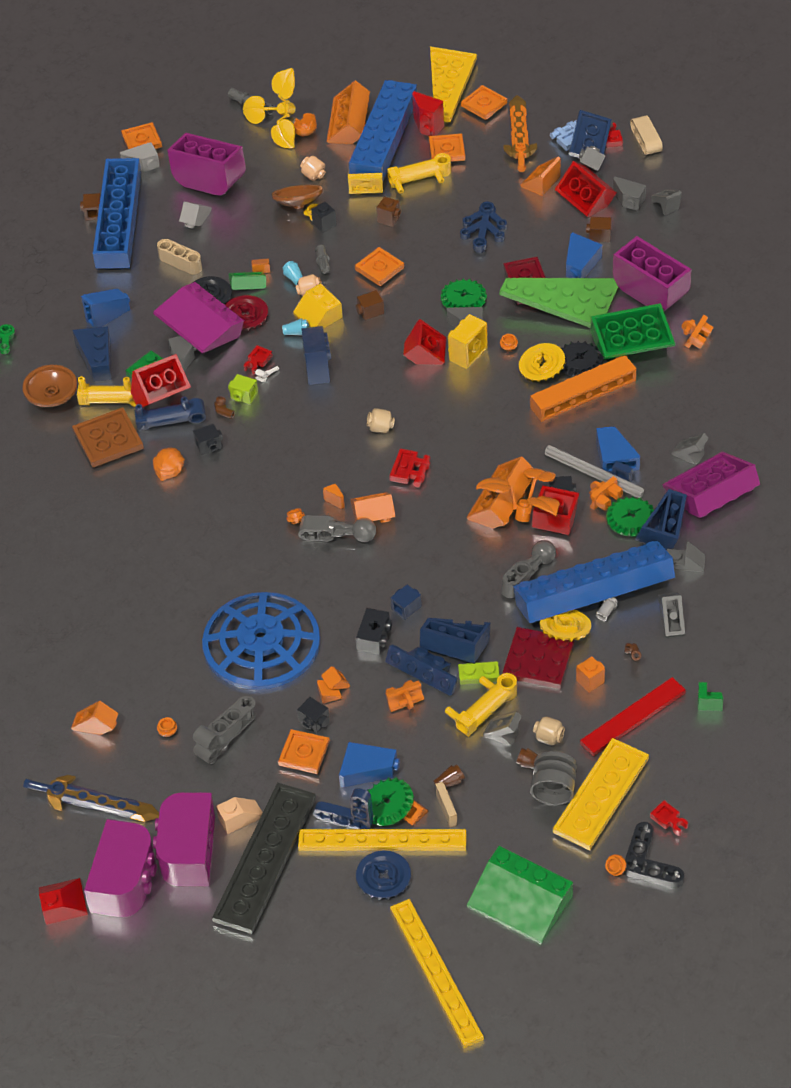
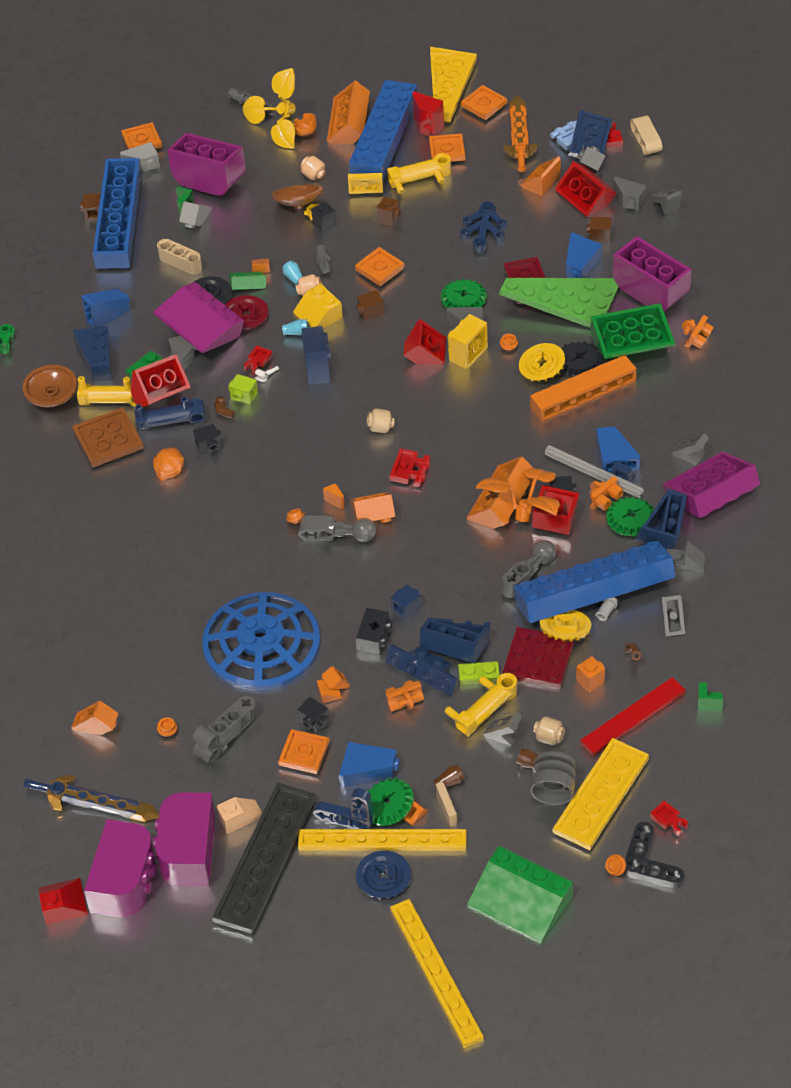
none -> green bracket [176,187,194,215]

